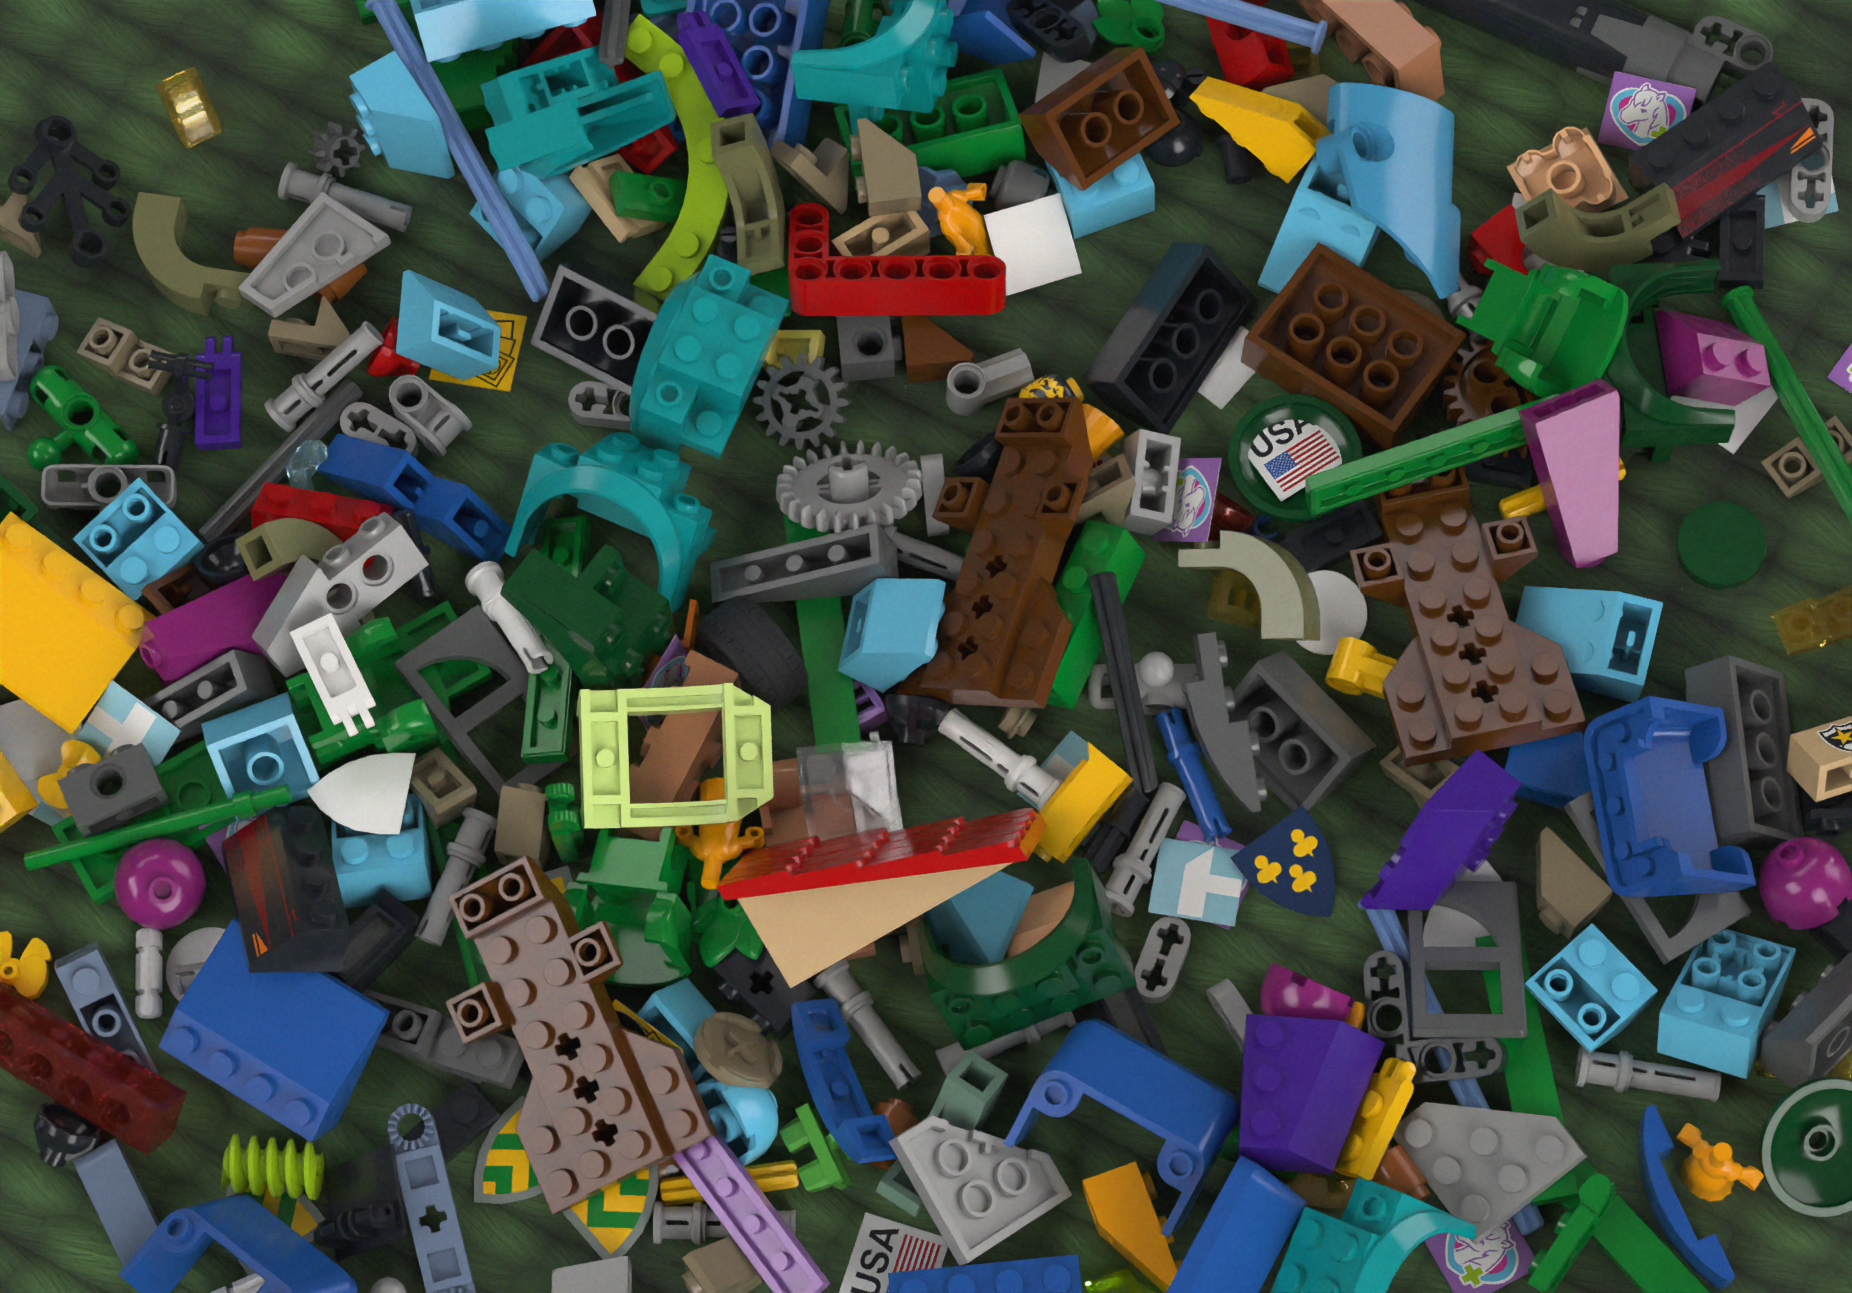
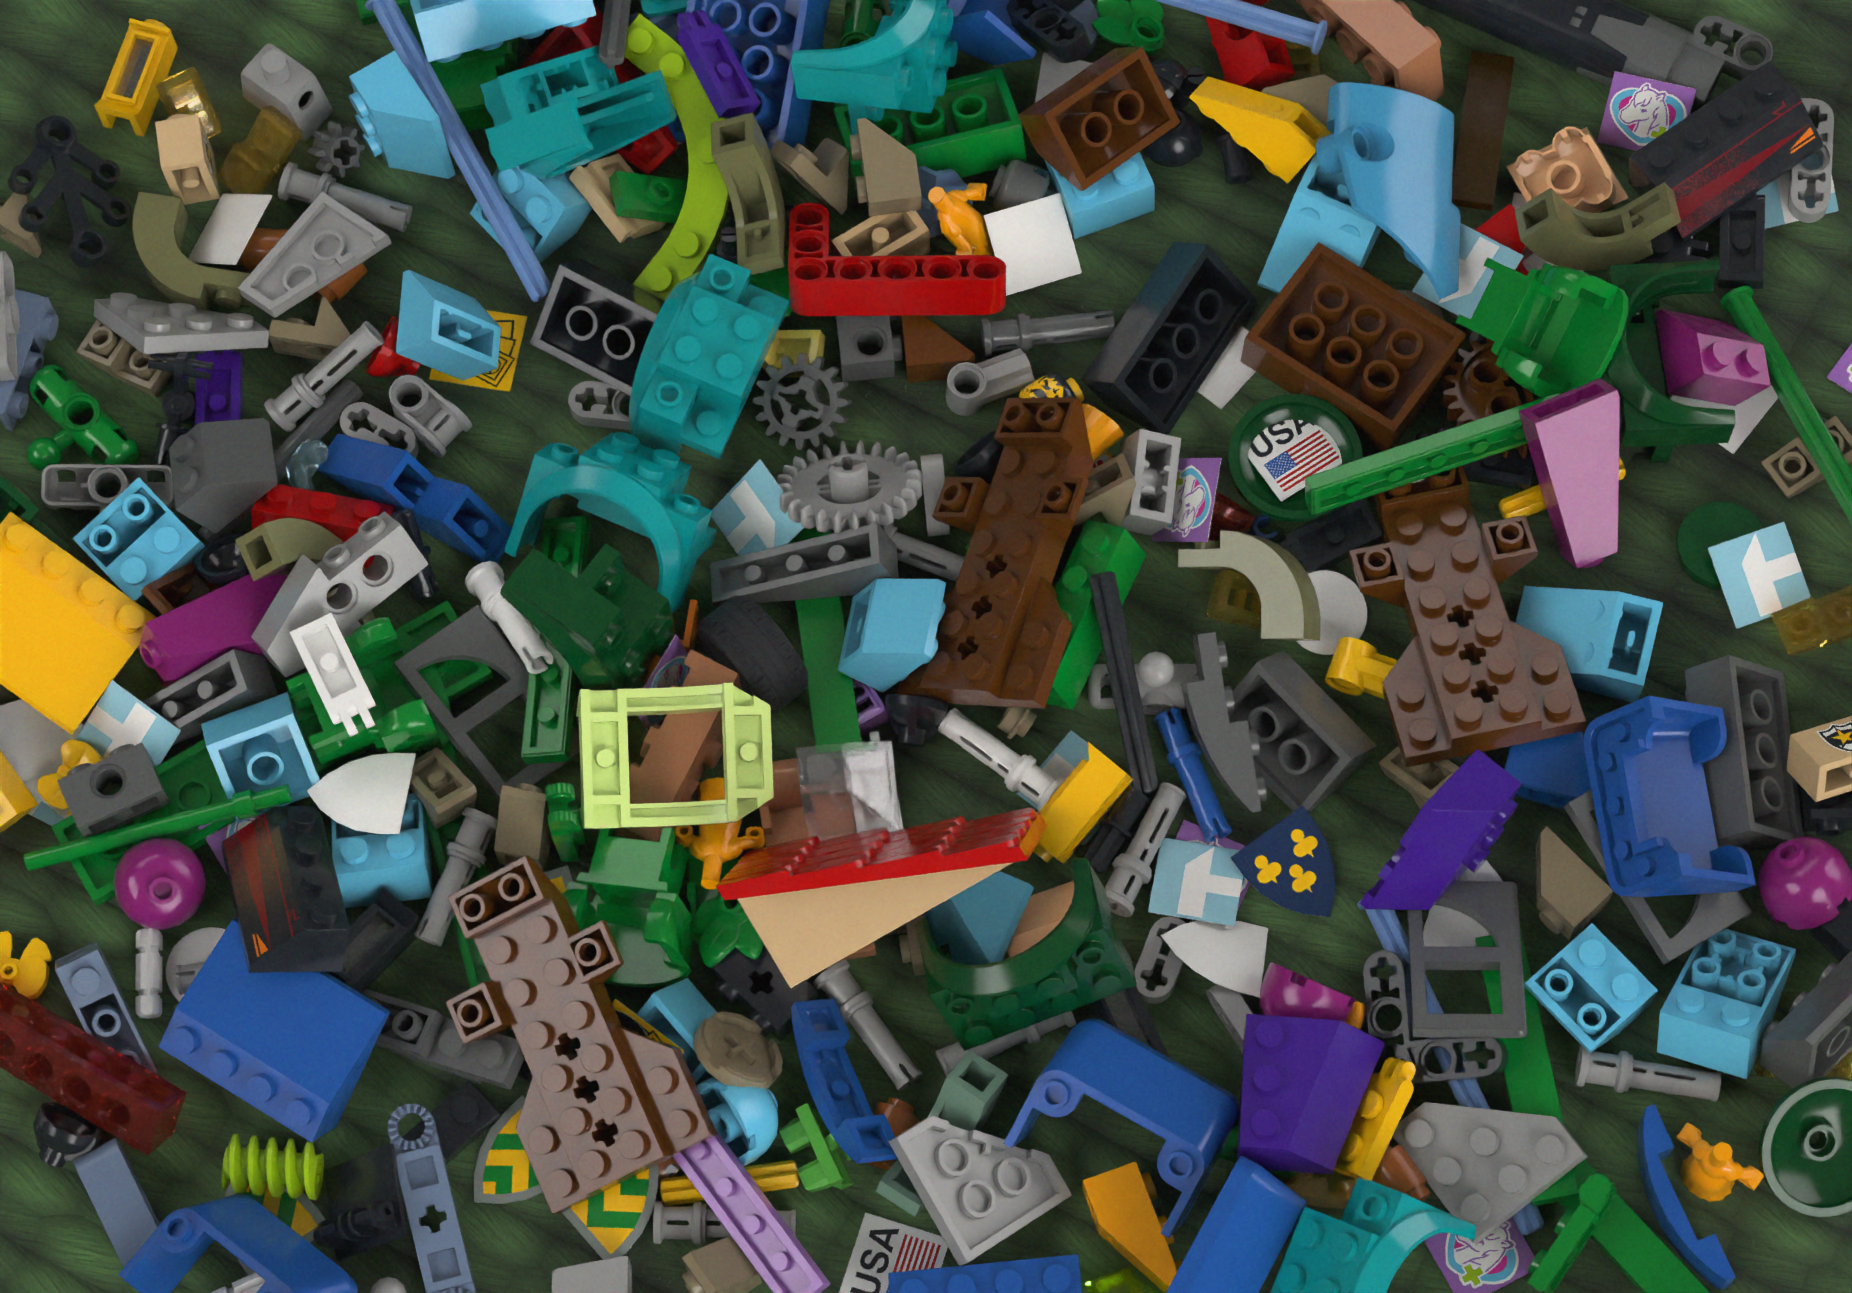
none -> yellow window [94,18,178,137]
none -> light grey plate [94,292,269,354]
none -> tan brick [155,114,220,205]
none -> dark grey slope [169,418,278,534]
none -> white sticker [188,193,273,265]
none -> clear yellow slope [216,105,303,194]
none -> light grey torso [241,43,333,142]
none -> medium azure sticker [711,459,804,556]
none -> dark grey pin [980,309,1115,357]
none -> white sticker [1161,921,1268,998]
none -> medium azure sticker [1412,223,1524,319]
none -> dark brown slope [1452,51,1515,211]
none -> medium azure sticker [1708,522,1813,629]

